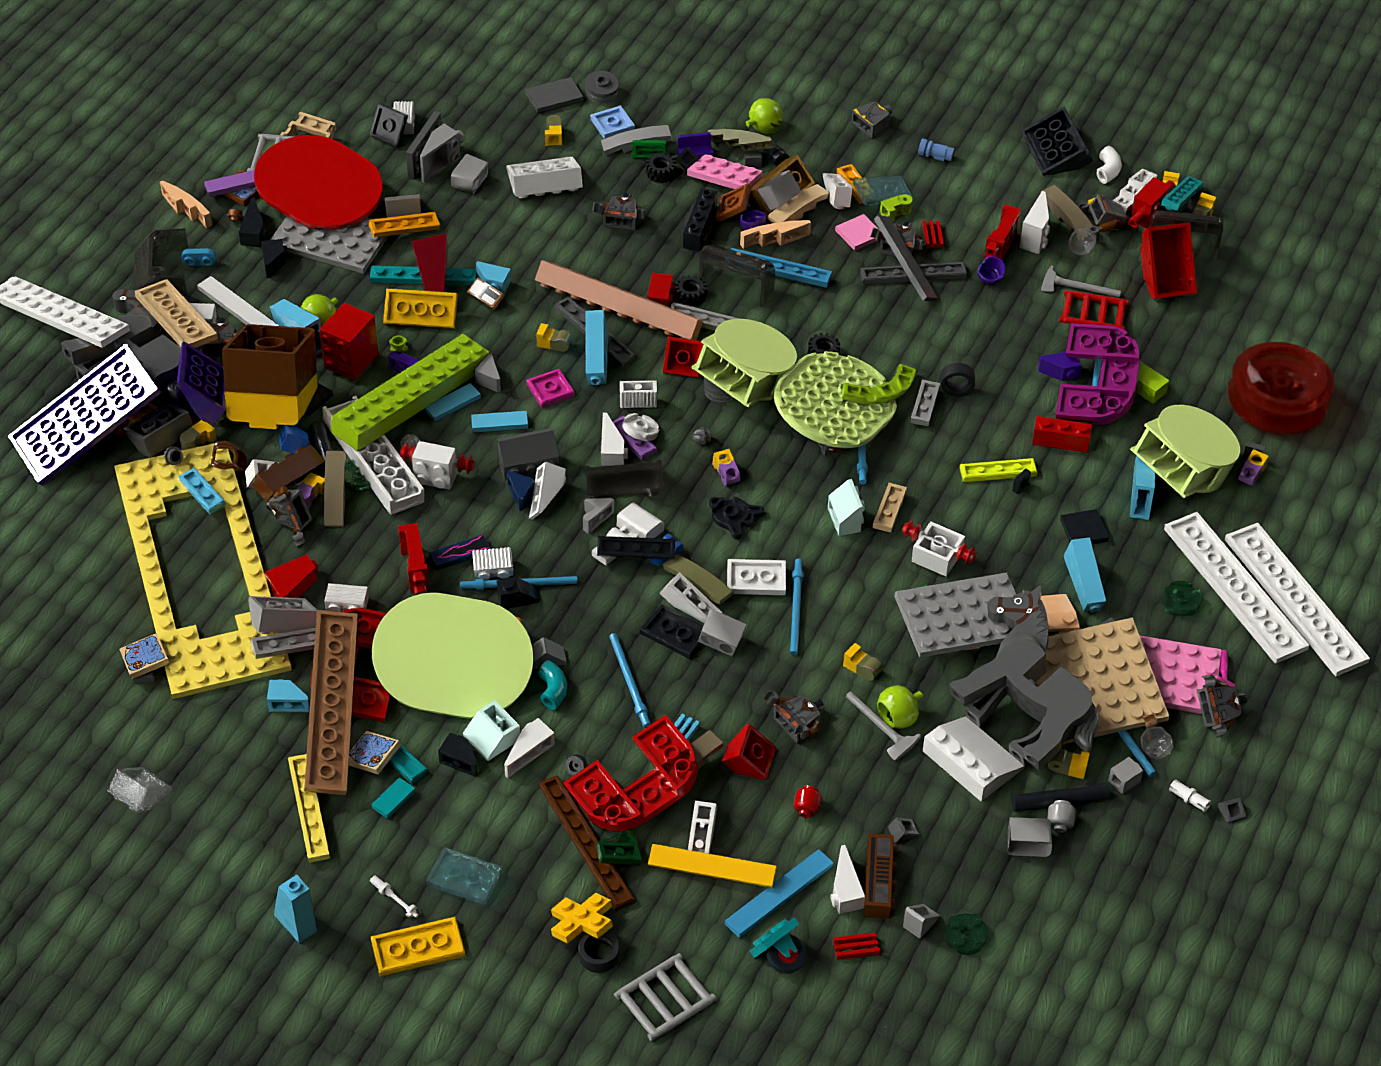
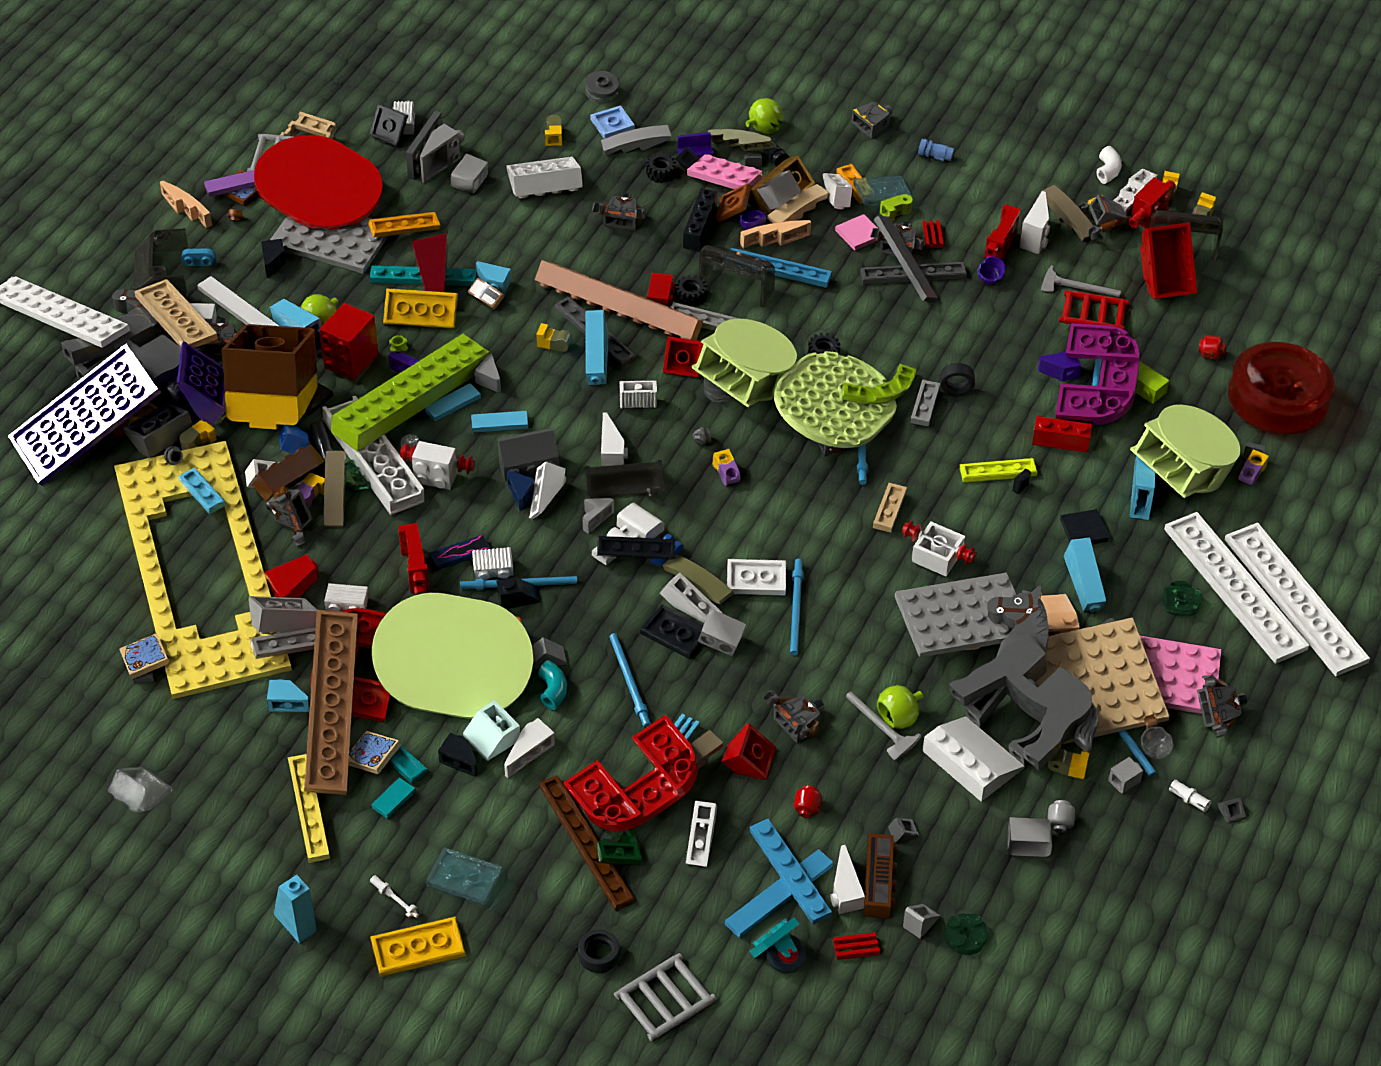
reddish brown piece [211,441,248,472] -> none
black slope [239,197,267,247] -> none
light grey slope [384,194,421,218] -> none
dark grey tile [526,77,583,113] -> none
dark pink tile [526,369,575,408] -> none
yellow plate [551,893,613,944] -> none
black tile [565,754,587,776] -> none
medium lavender tile [613,416,657,461] -> none
white tile [622,413,659,441] -> none
green tile [632,140,666,158] -> none
yellow tile [648,844,777,888] -> none
black tile [709,497,764,539] -> none
light aqua slope [828,479,865,536] -> none
leg [843,643,883,681] -> none
black piece [1011,783,1110,812] -> none
black slope [1021,106,1094,176] -> none
clear hair [1069,227,1097,256] -> none
teal plate [1161,176,1204,211] -> none
dark pink piece [1217,650,1235,687] -> none
none -> dark azure plate [750,819,832,925]
none -> red head [1199,335,1226,360]

